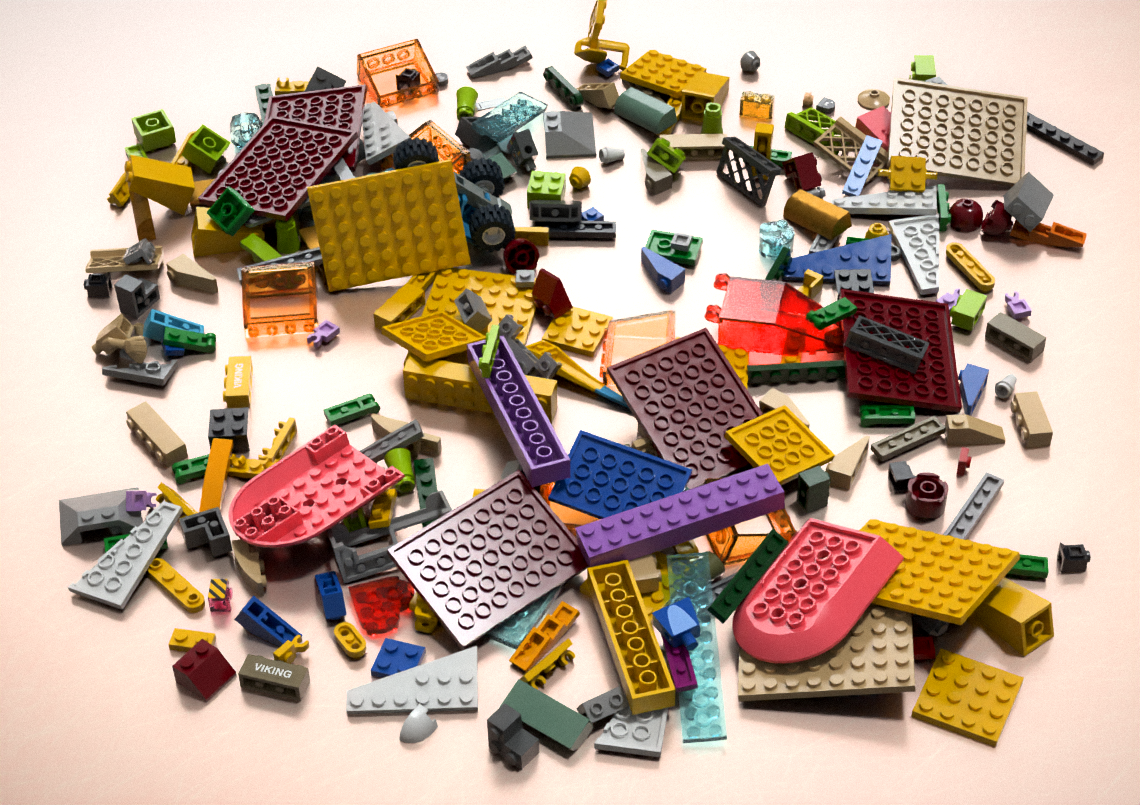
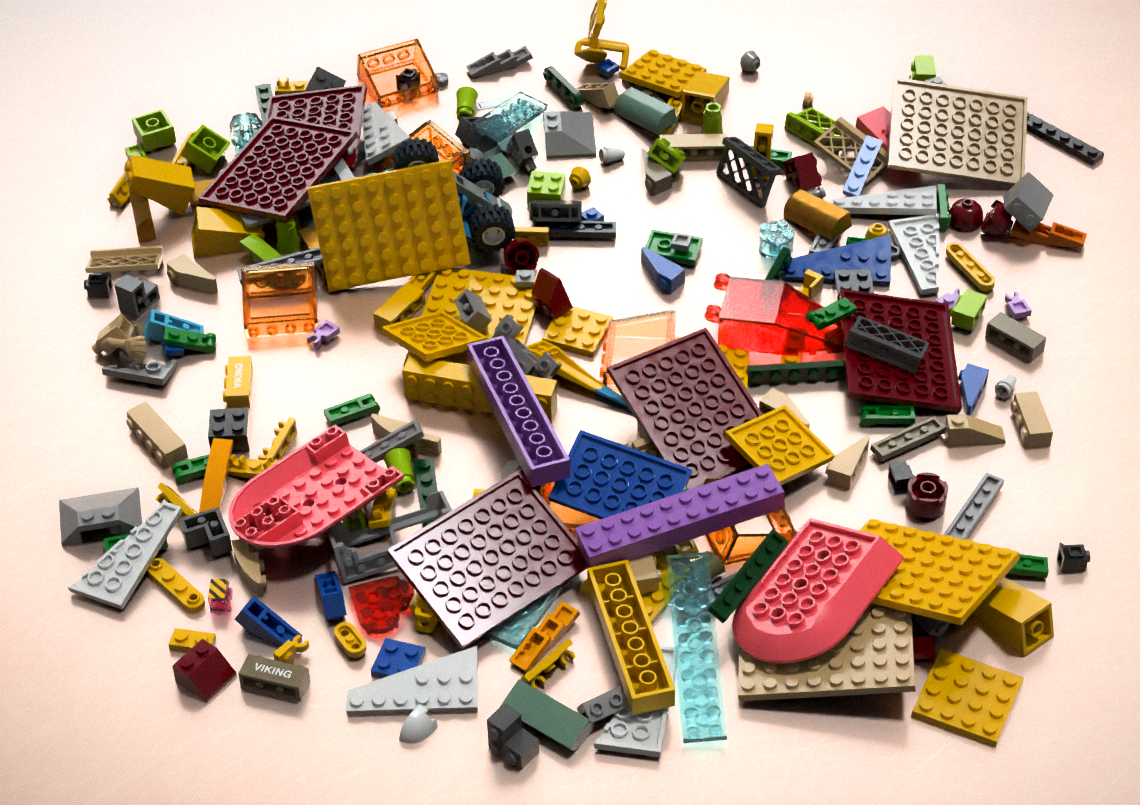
light grey bracket [123,238,156,265] -> none
lavender plate [126,490,157,511] -> none
green brick [207,187,254,236] -> none
lime plate [478,325,500,378] -> none
blue torso [652,597,701,651] -> none
magenta plate [660,634,698,693] -> none
clear yellow brick [739,91,775,120] -> none
brick [796,465,831,514] -> none
dark grey tile [816,97,836,113] -> none
tan dish [857,89,890,110] -> none
yellow plate [877,155,937,193] -> none
red plate [956,447,972,476] -> none

